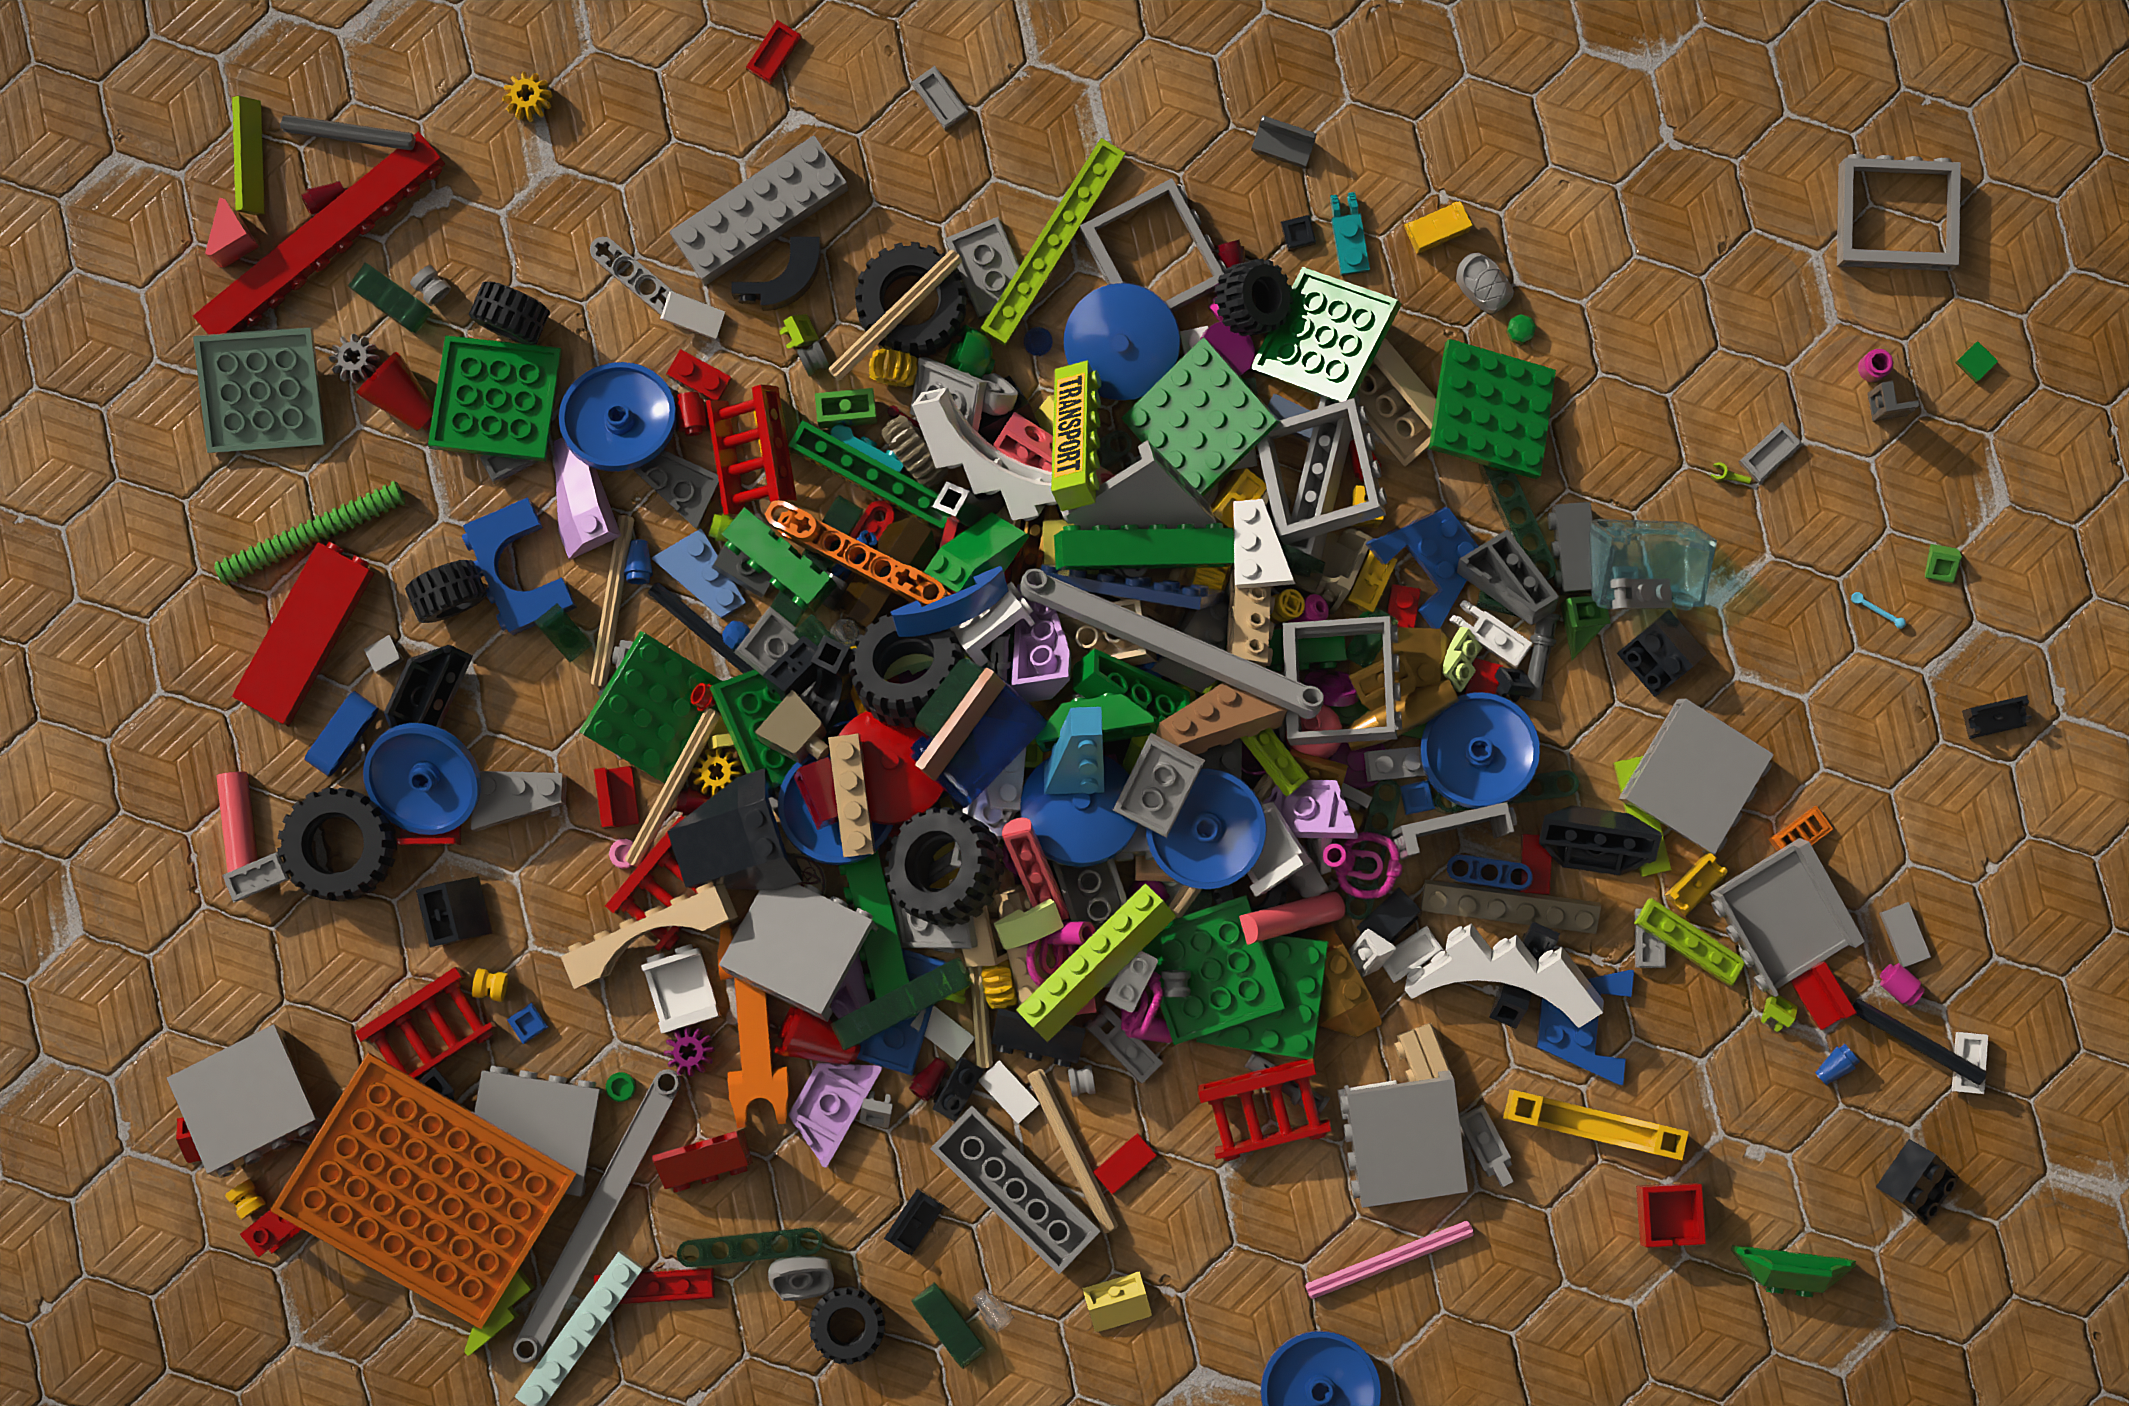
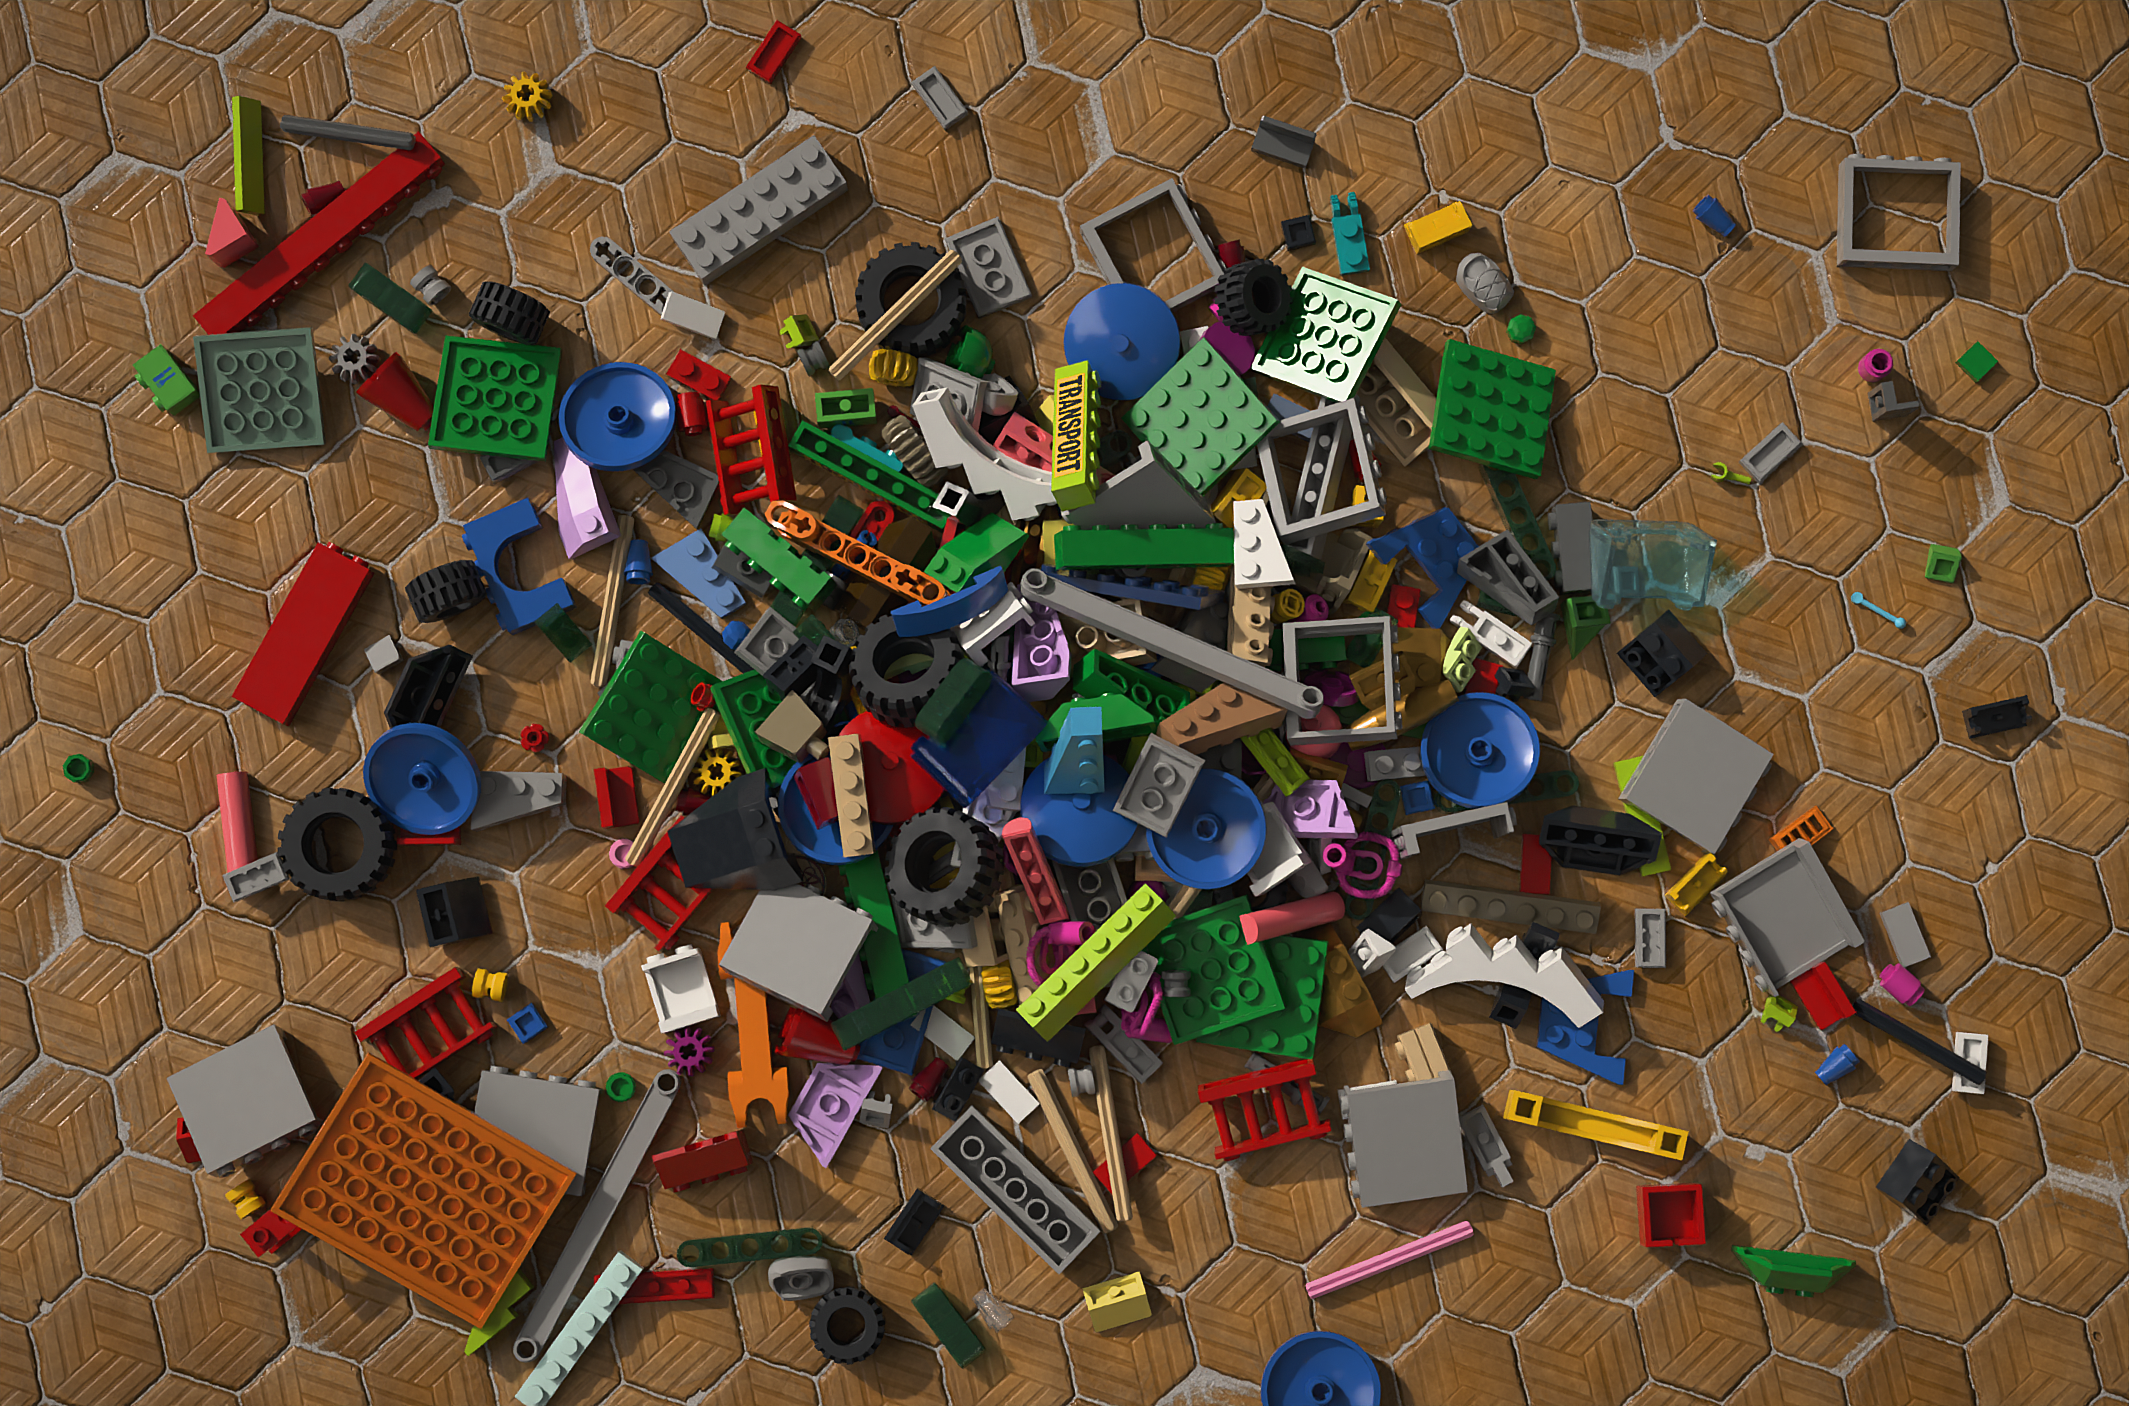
bright green piece [214,481,406,586] -> none
blue beam [304,691,379,777] -> none
tan arch [560,882,738,989] -> none
black arch [731,237,821,311] -> none
nougat tile [915,667,1006,781] -> none
lime plate [980,138,1125,346] -> none
yellowish green slope [994,898,1064,950] -> none
clear blue plate [1024,327,1053,356] -> none
blue beam [1447,855,1533,891] -> none
light grey plate [1610,578,1672,610] -> none
lime tile [1634,898,1745,986] -> none
none -> green tile [63,754,95,783]
none -> bright green brick [133,344,200,416]
none -> red plate [520,723,549,753]
none -> tan axle [1089,1045,1133,1222]
none -> blue cone [1693,195,1736,237]

